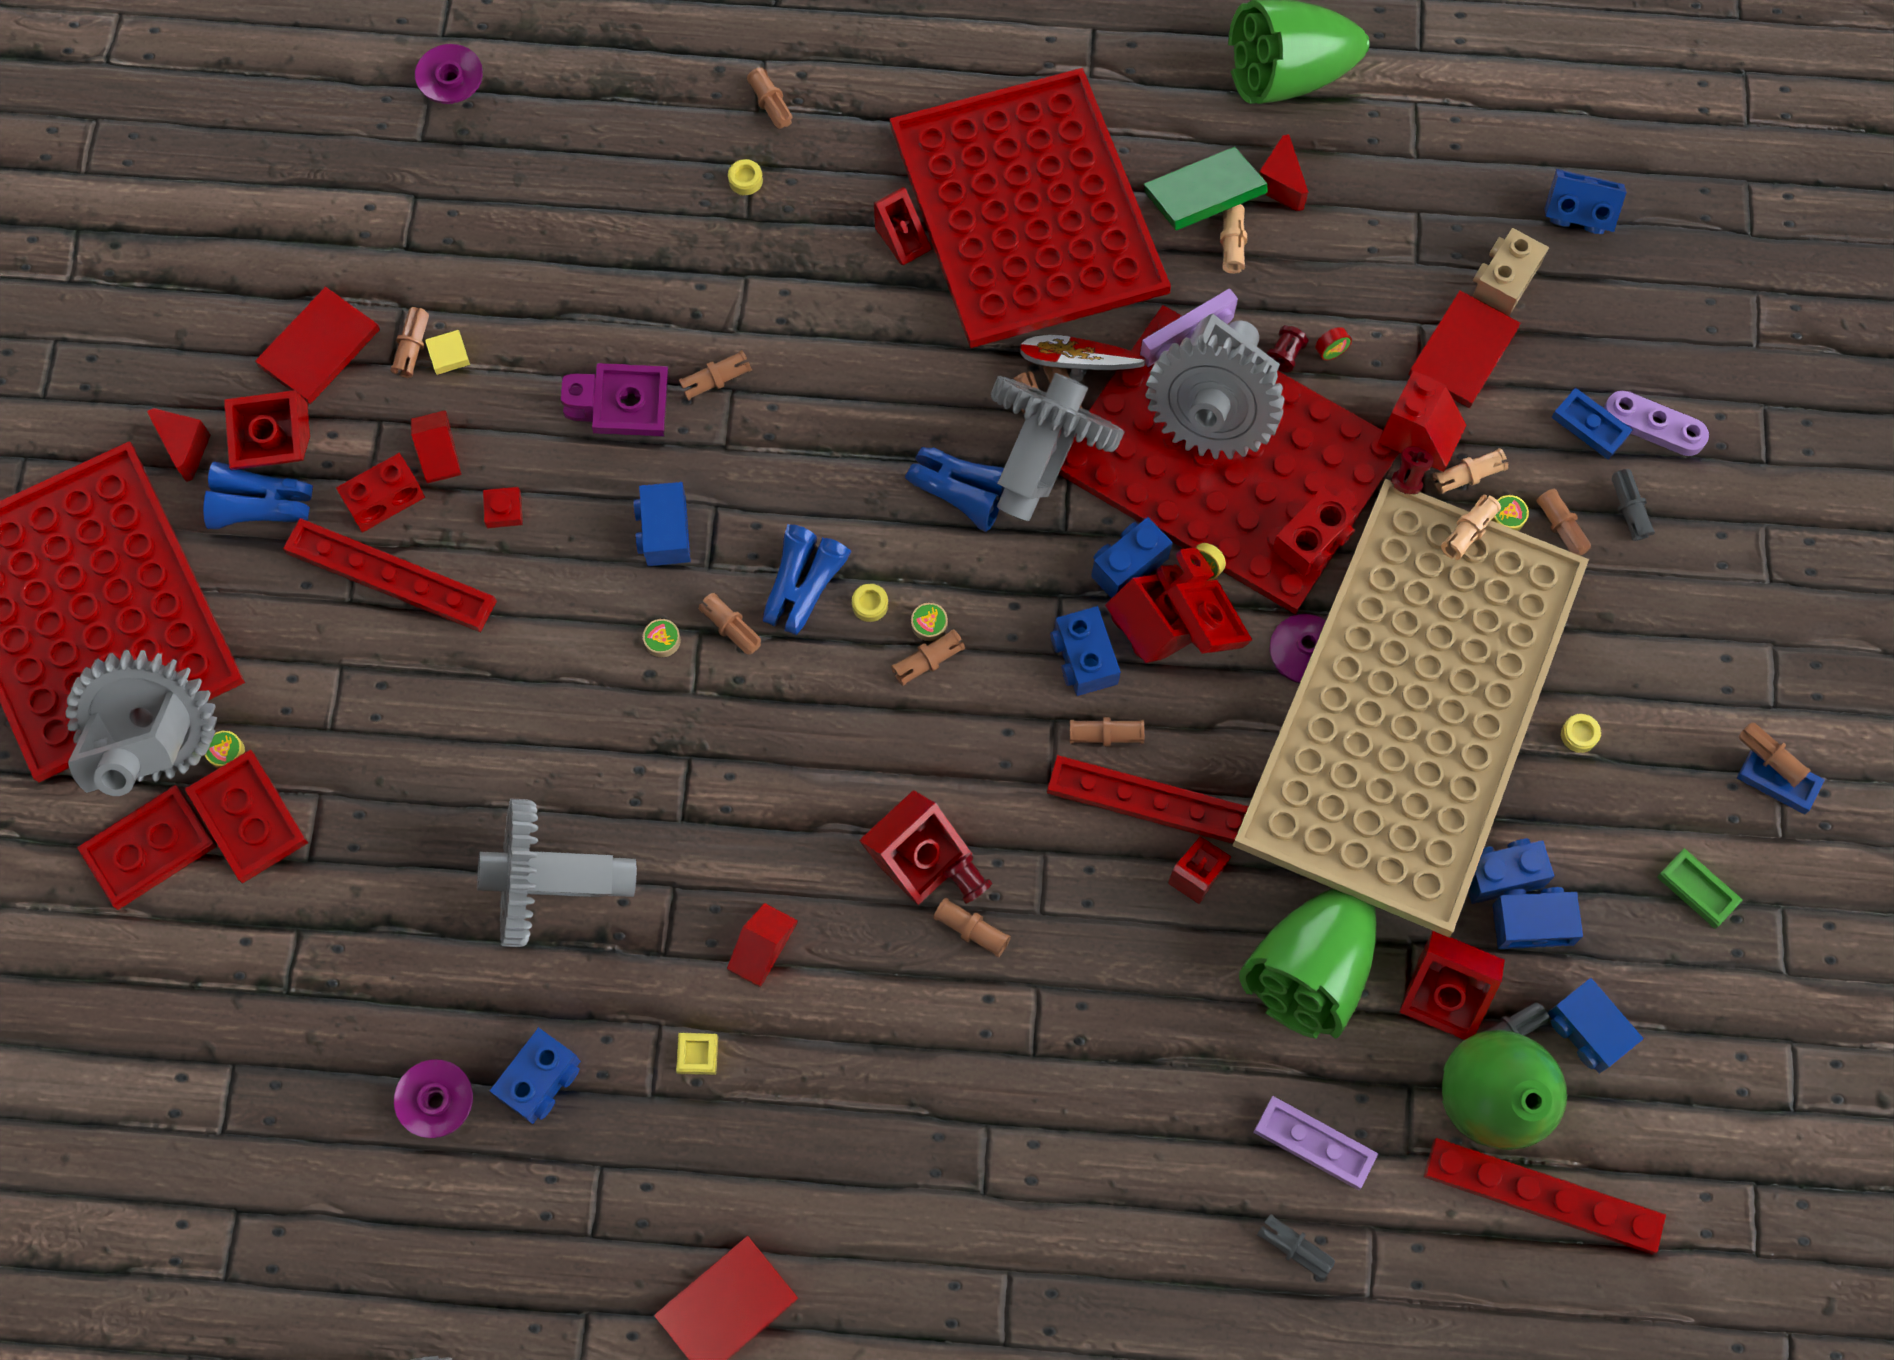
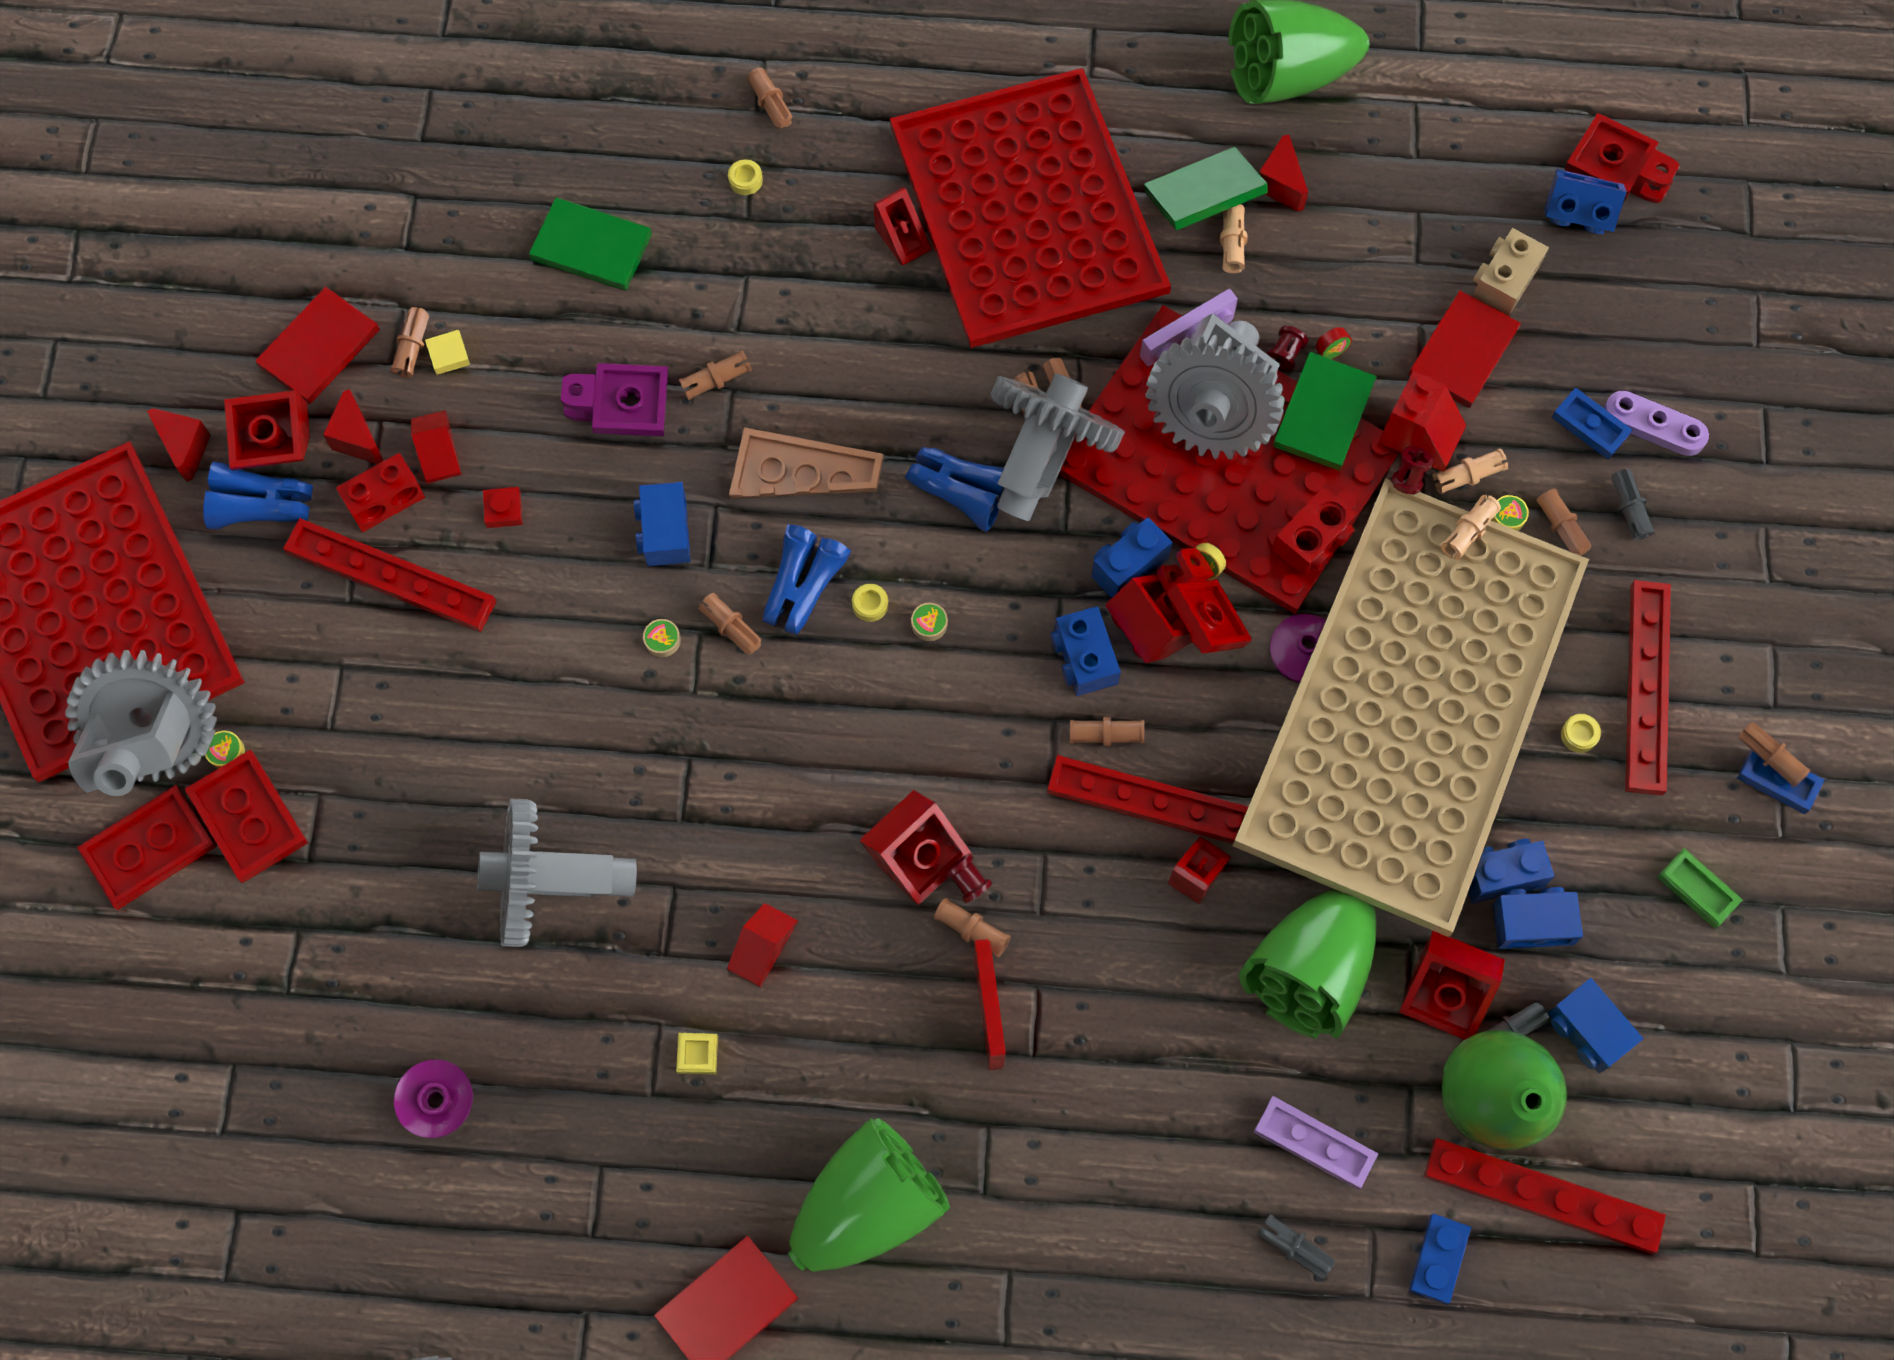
magenta dish [415,44,483,104] -> none
blue brick [490,1027,581,1124] -> none
nougat pin [891,629,965,686] -> none
shield [1020,335,1145,382] -> none
none -> red slope [323,389,384,464]
none -> green tile [529,197,652,291]
none -> nougat wing [729,427,884,499]
none -> bright green cylinder [788,1118,950,1272]
none -> red tile [974,939,1006,1070]
none -> green tile [1273,352,1377,471]
none -> blue plate [1409,1213,1471,1305]
none -> red plate [1564,113,1679,203]
none -> red plate [1625,580,1671,796]

